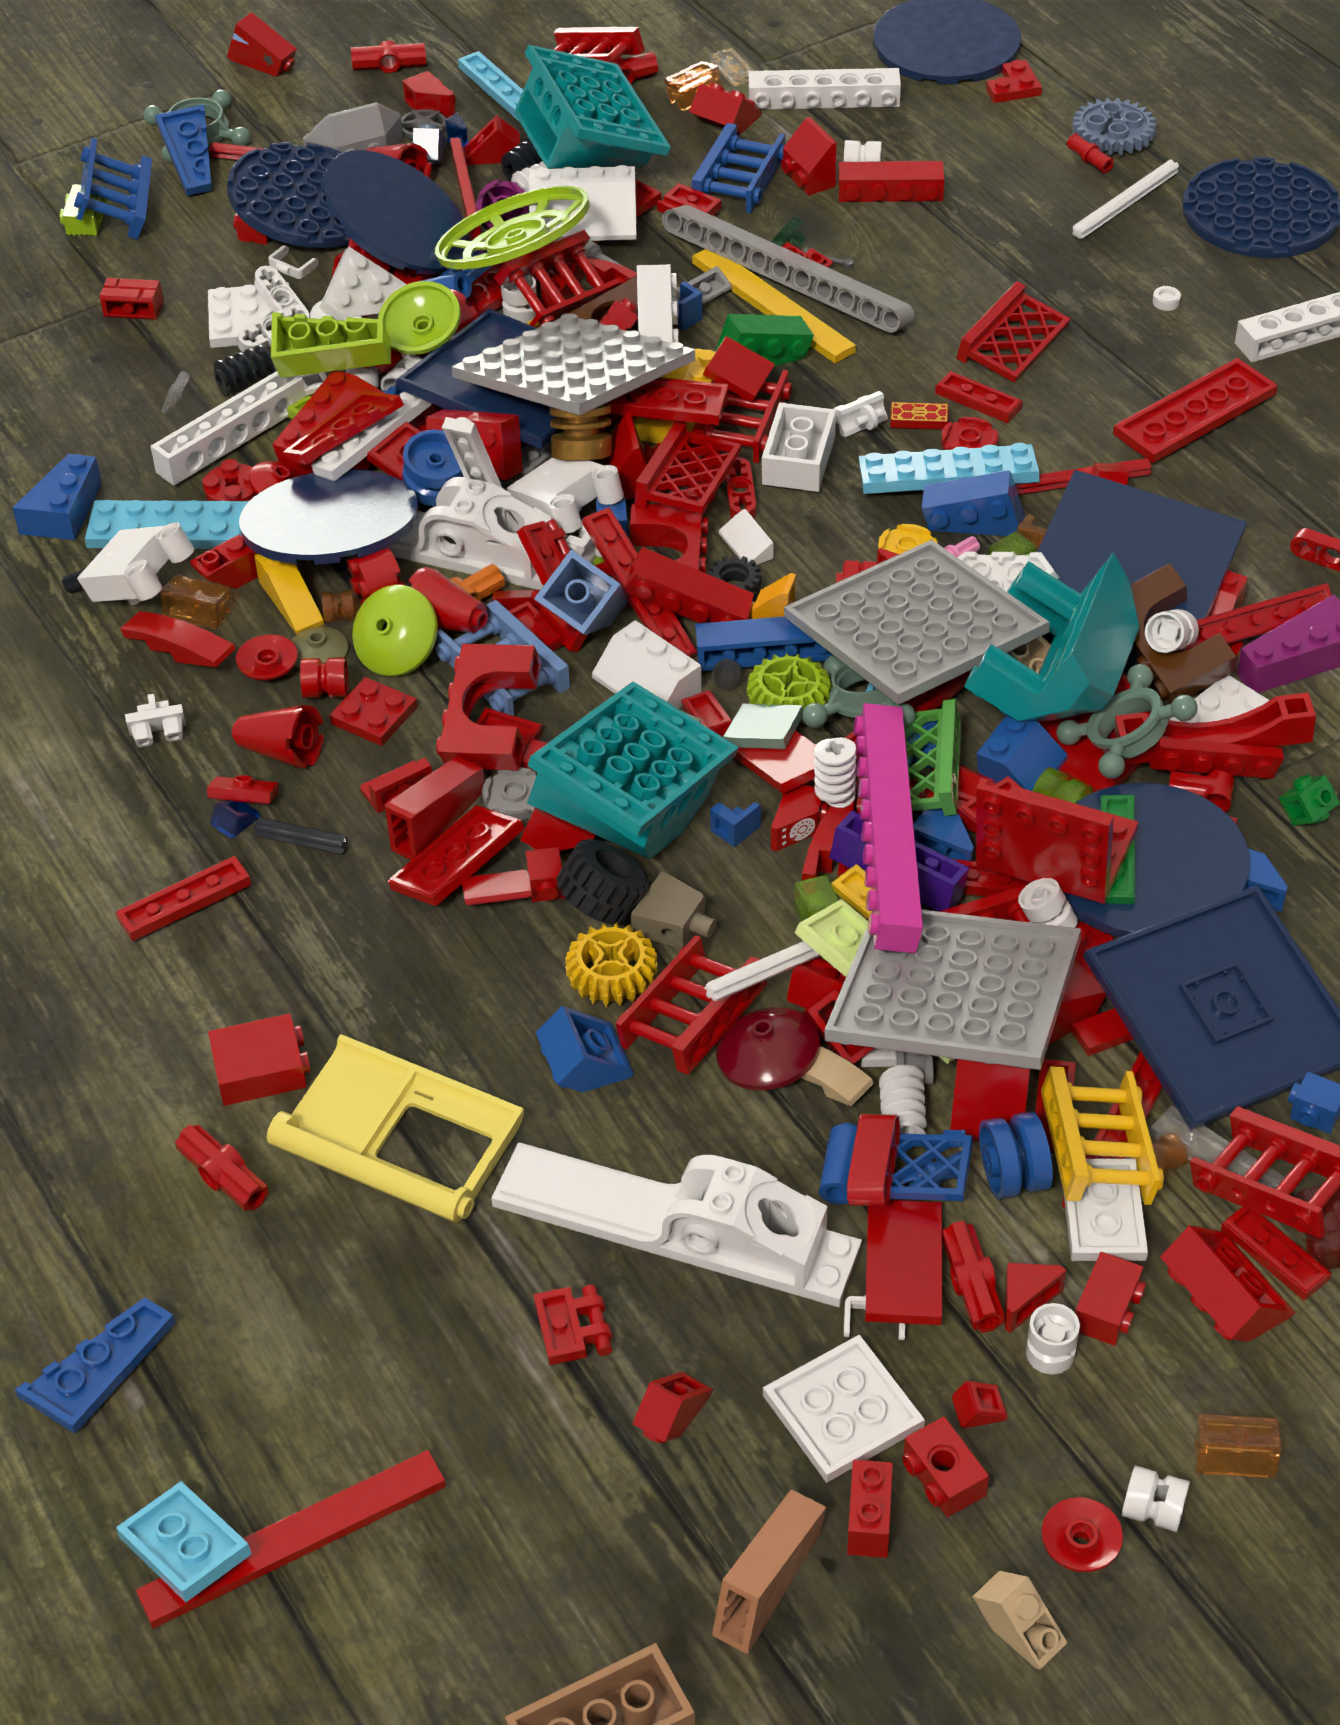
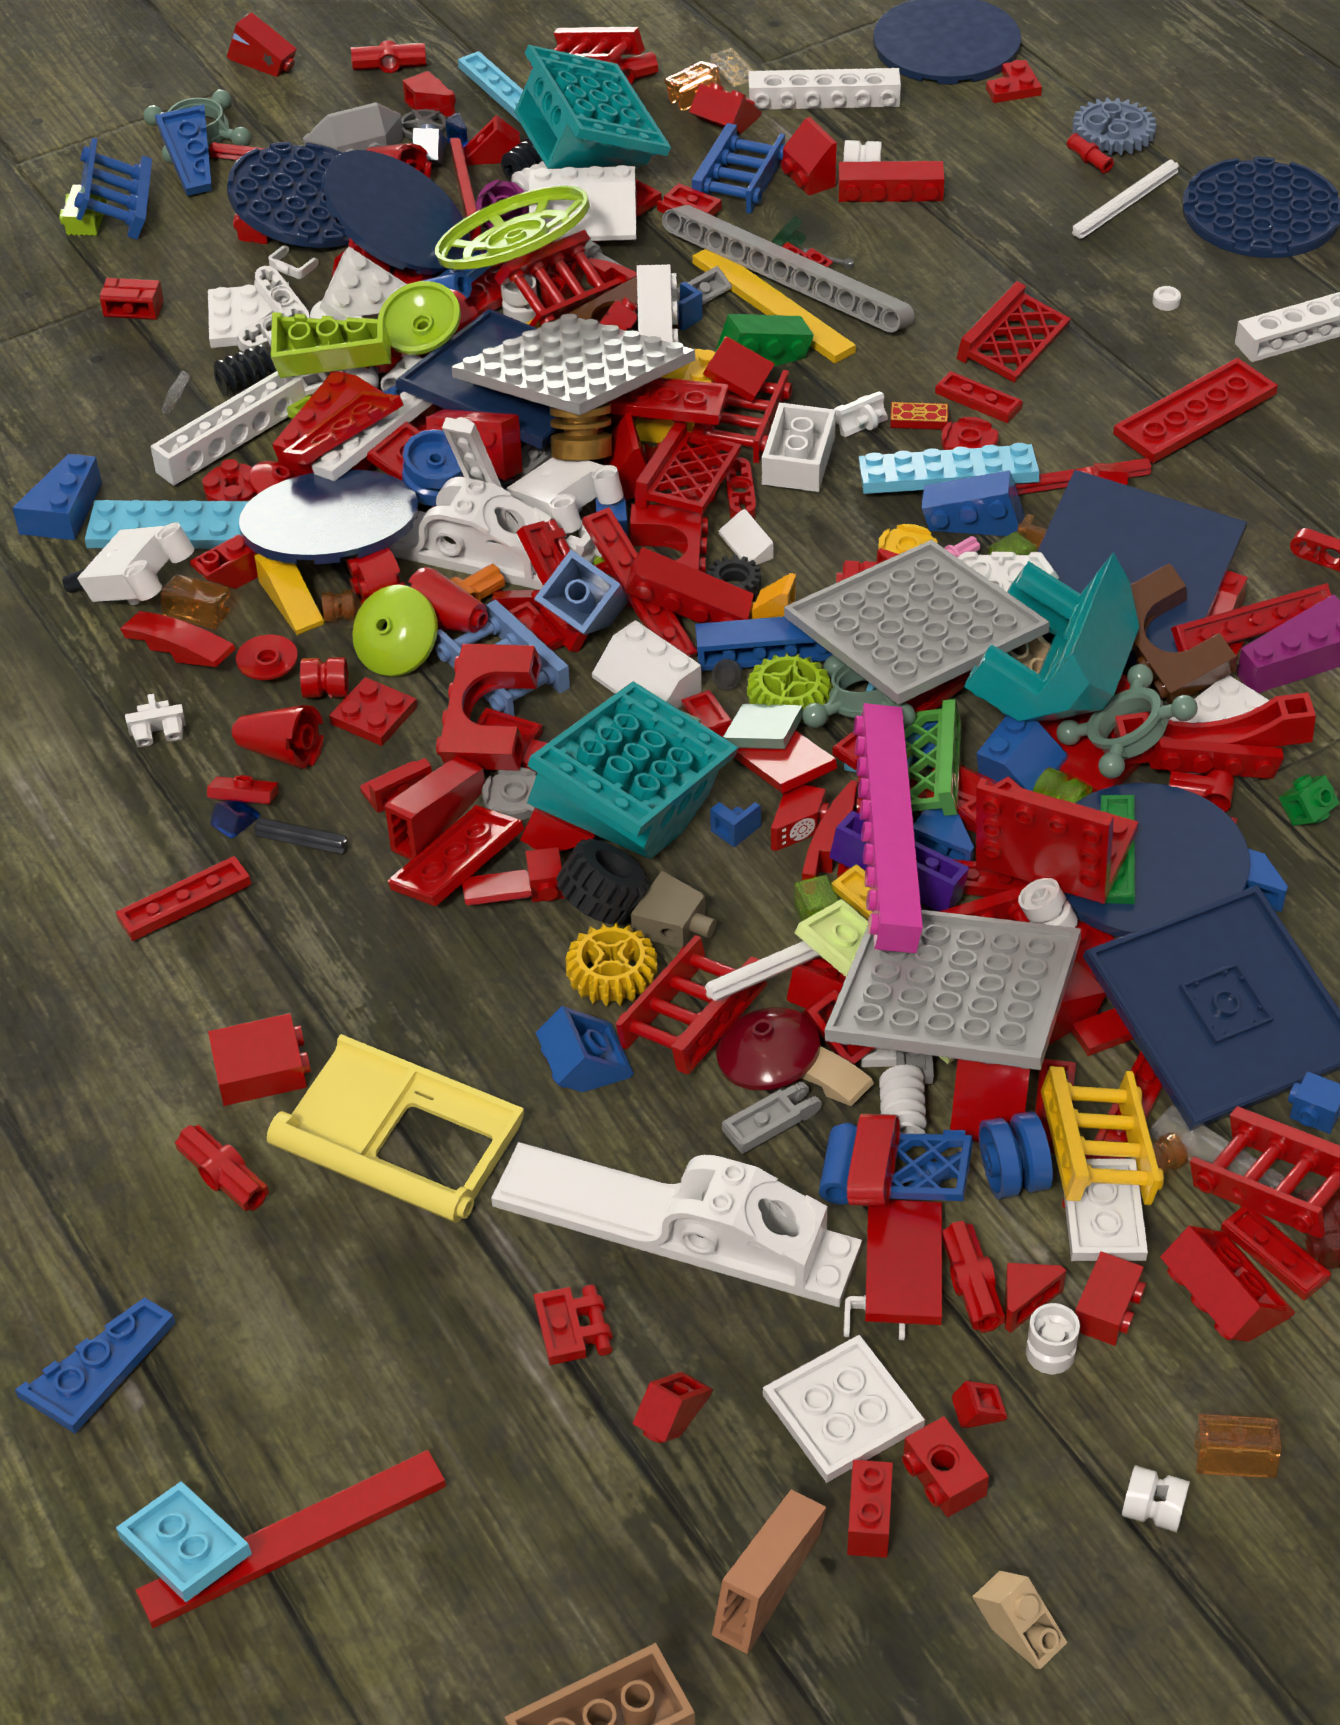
olive dish [291,627,349,669] -> none
white piece [814,737,856,808] -> none
red dish [1041,1497,1123,1572] -> none
white wheel [1145,609,1199,653] -> none
none -> light grey hinge [722,1081,823,1154]

